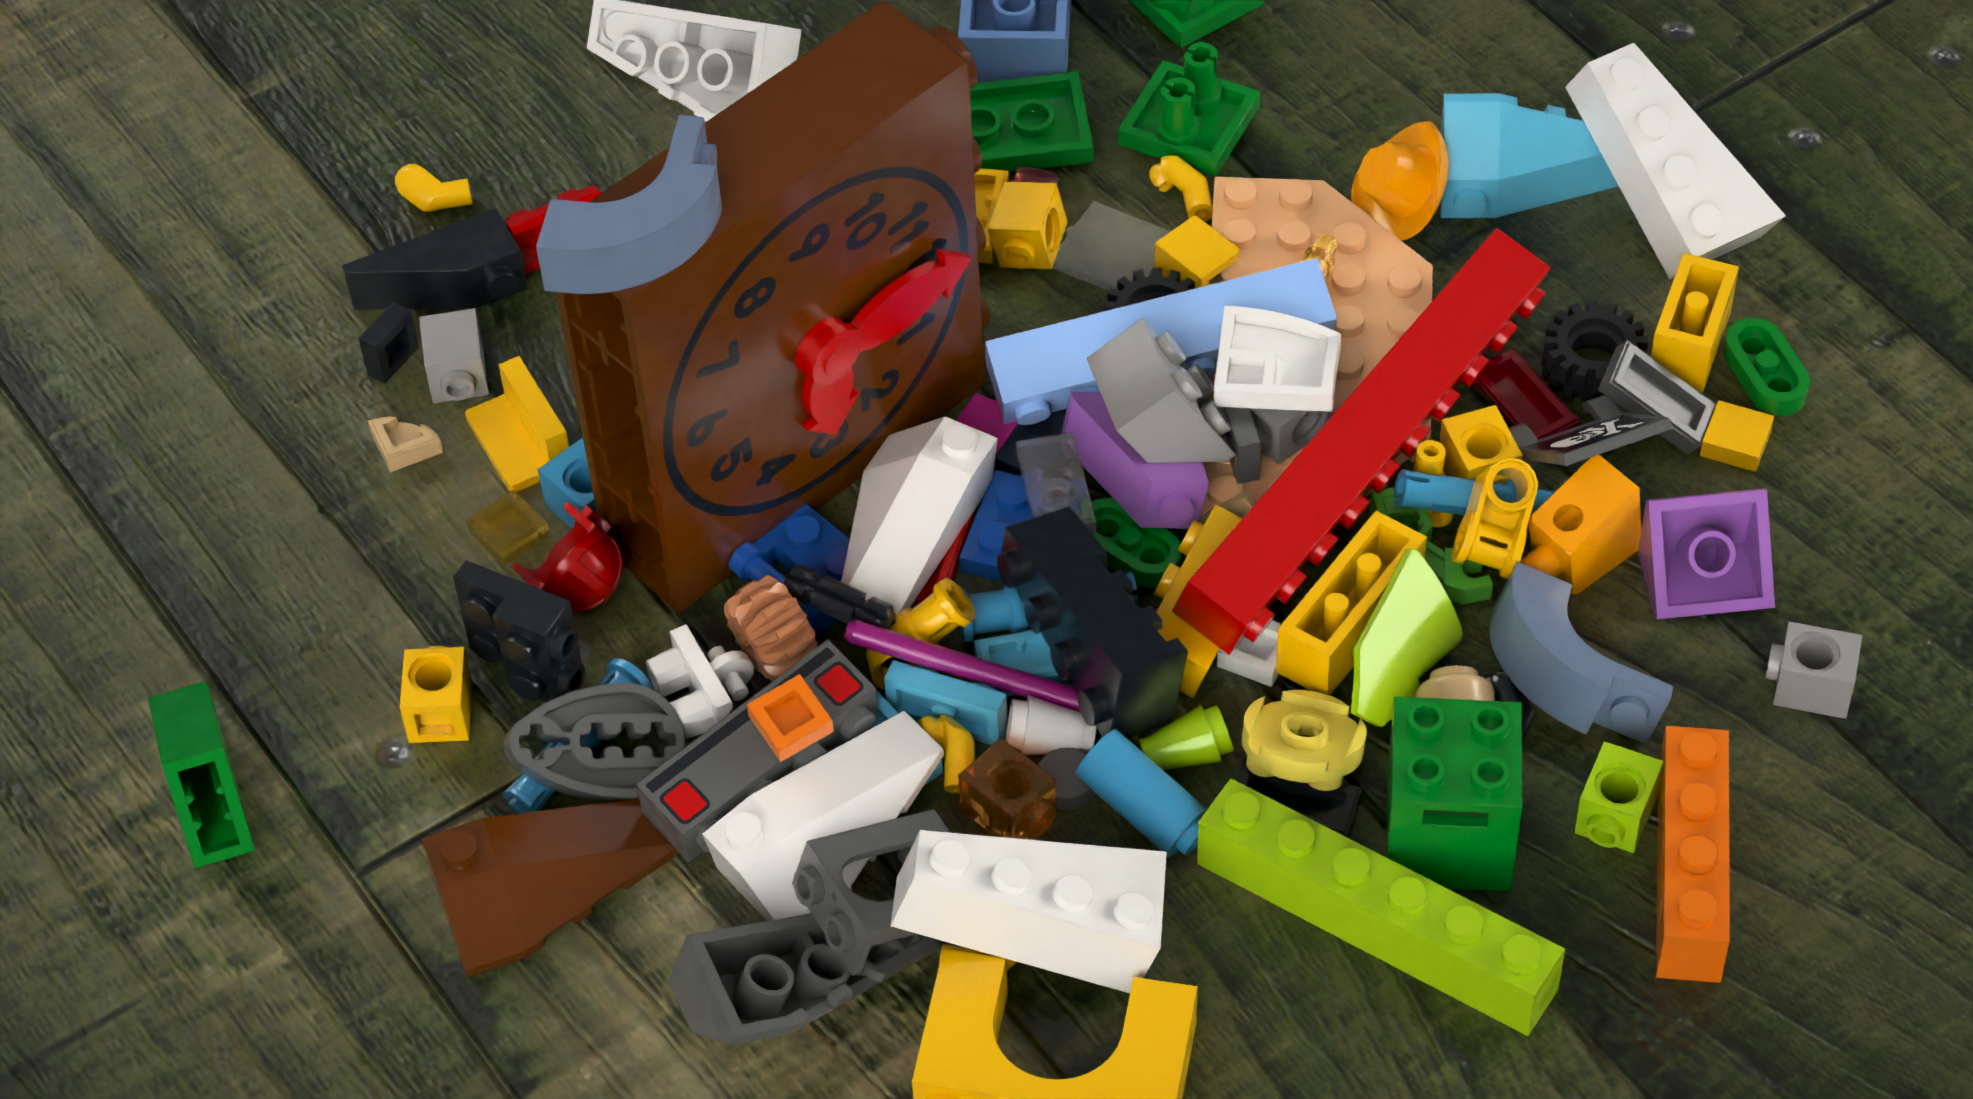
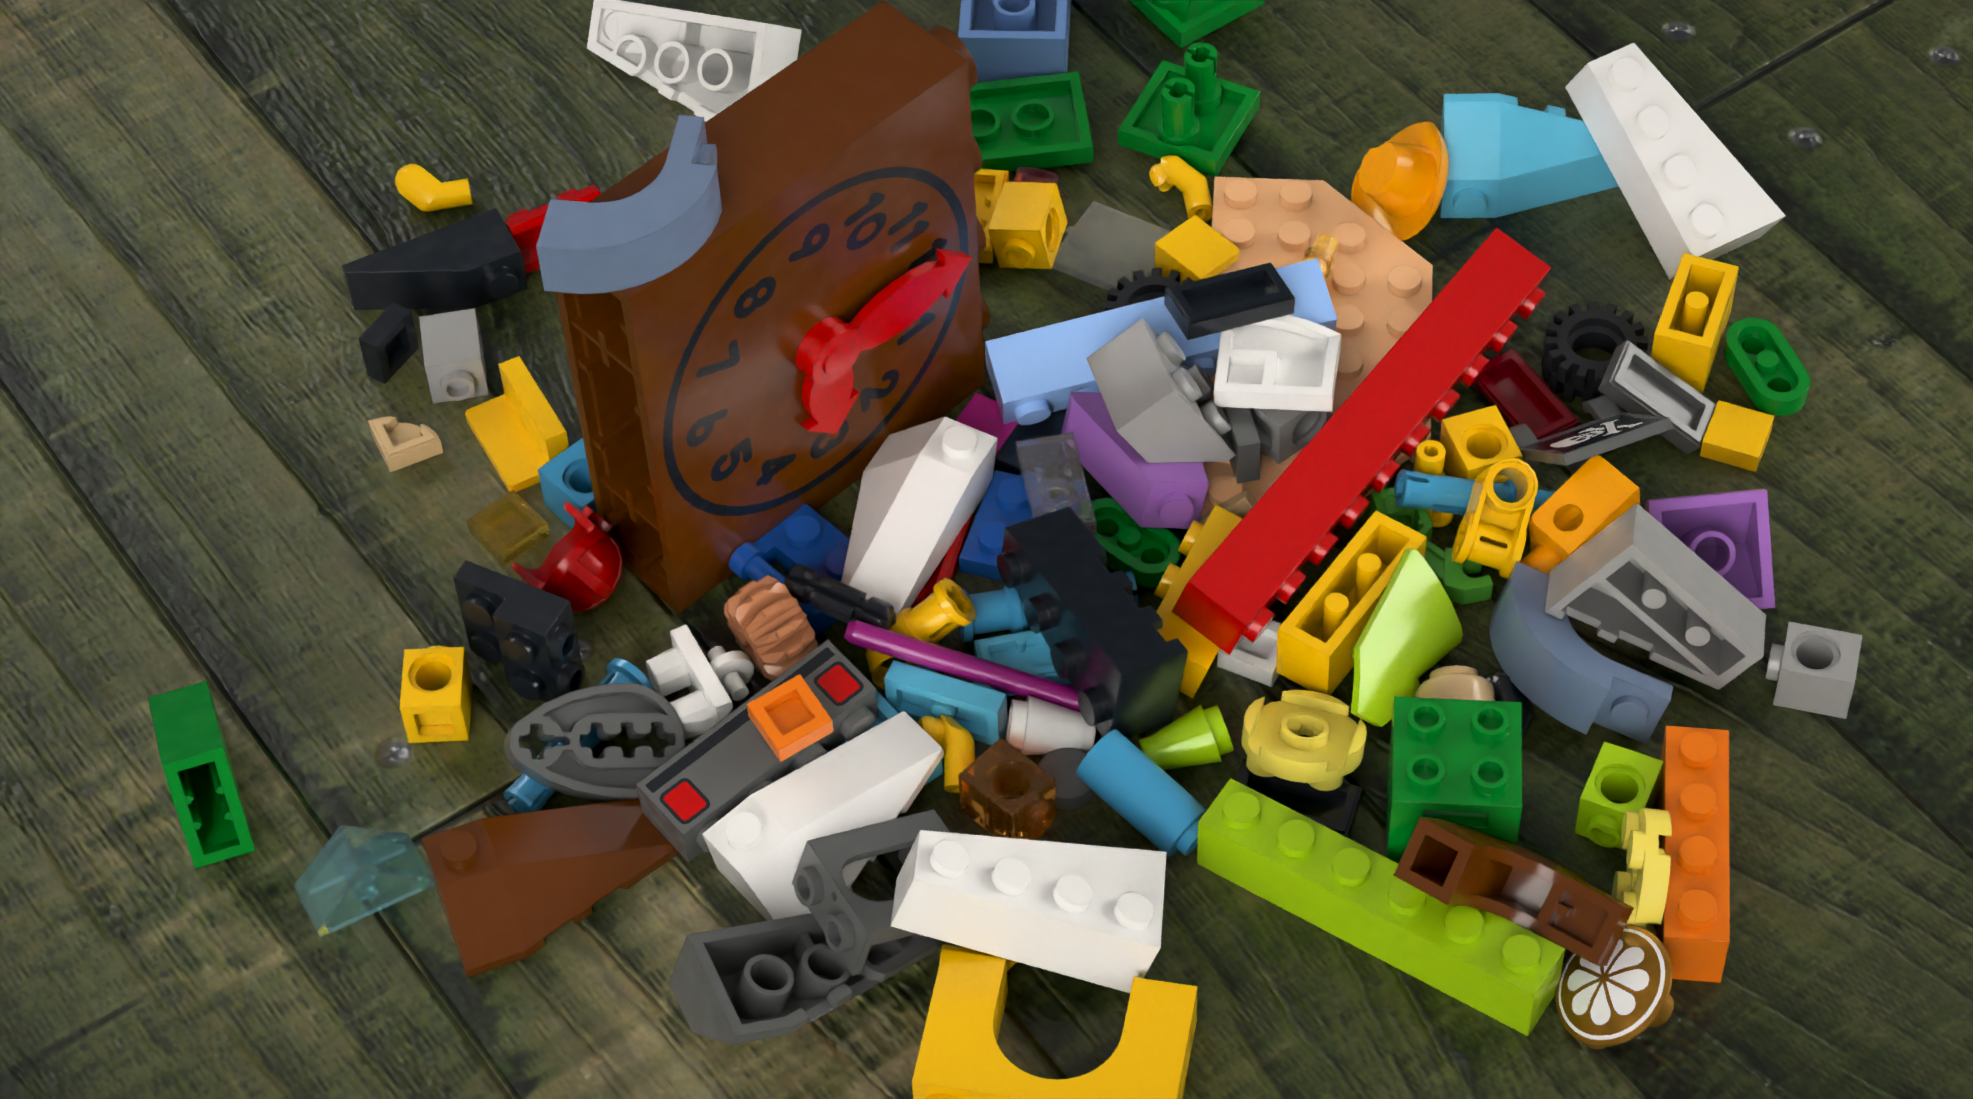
none -> clear light blue slope [294,825,434,938]
none -> black tile [1164,262,1295,340]
none -> reddish brown arch [1394,817,1634,966]
none -> light grey wedge [1544,503,1766,690]
none -> dish [1555,925,1674,1050]
none -> light yellow plate [1612,808,1672,936]

